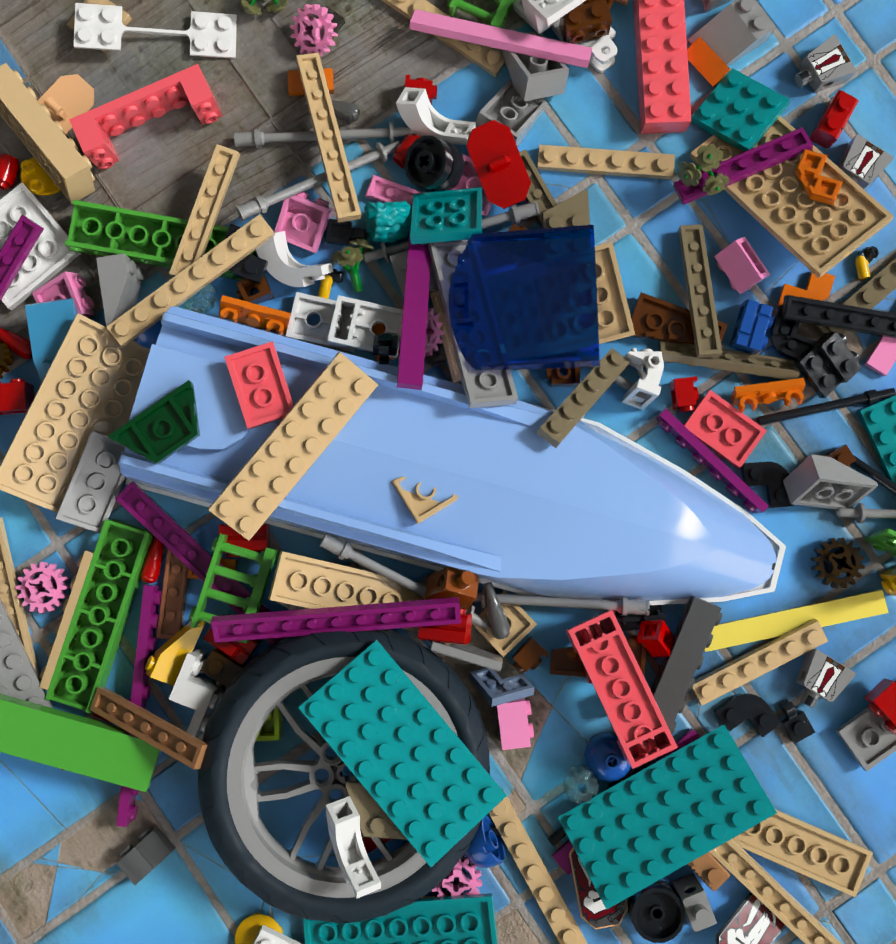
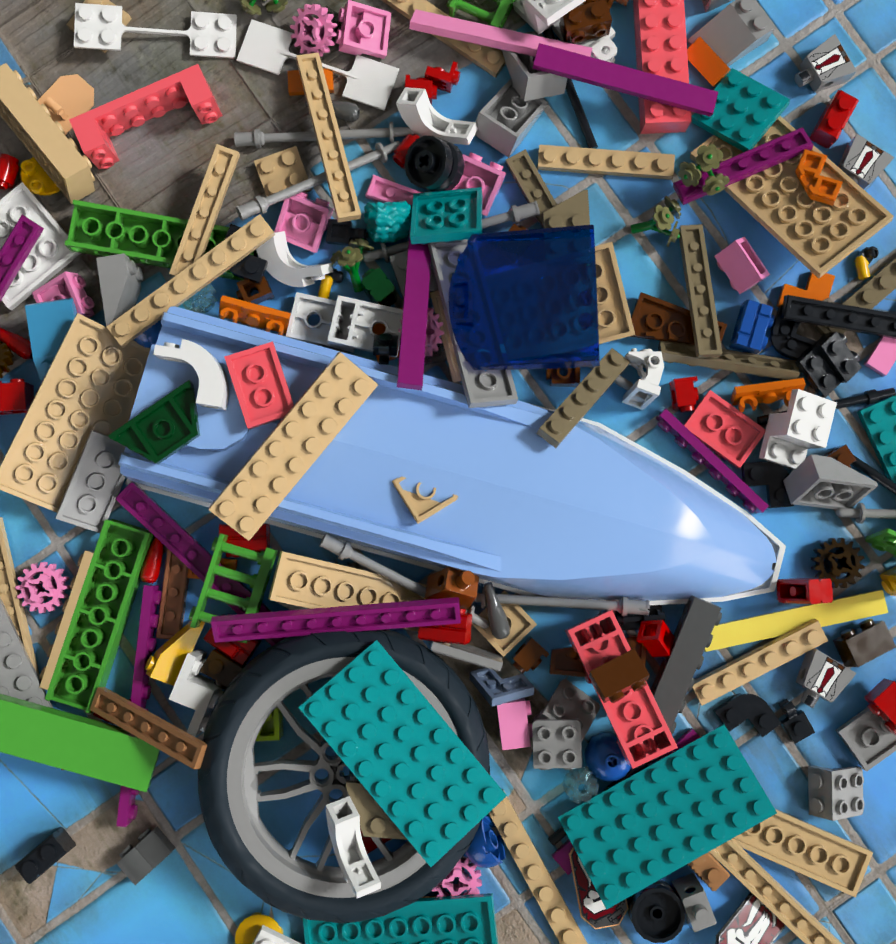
red shield [466,120,531,209] -> none
none -> black brick [15,827,76,884]
none -> white arch [153,339,229,410]
none -> white hinge [237,19,399,111]
none -> tan plate [254,146,312,202]
none -> bright pink plate [335,0,391,59]
none -> dark green brick [361,268,398,307]
none -> red bracket [425,61,461,93]
none -> magenta tile [532,43,718,117]
none -> light grey bracket [532,679,600,743]
none -> light grey bracket [532,719,582,770]
none -> black bar [543,27,598,149]
none -> reddish brown brick [589,649,650,703]
none -> olive plant [631,196,681,247]
none -> white bracket [759,389,837,470]
none -> red brick [777,578,833,604]
none -> light grey bracket [808,765,864,821]
none -> dark brown brick [833,619,896,667]

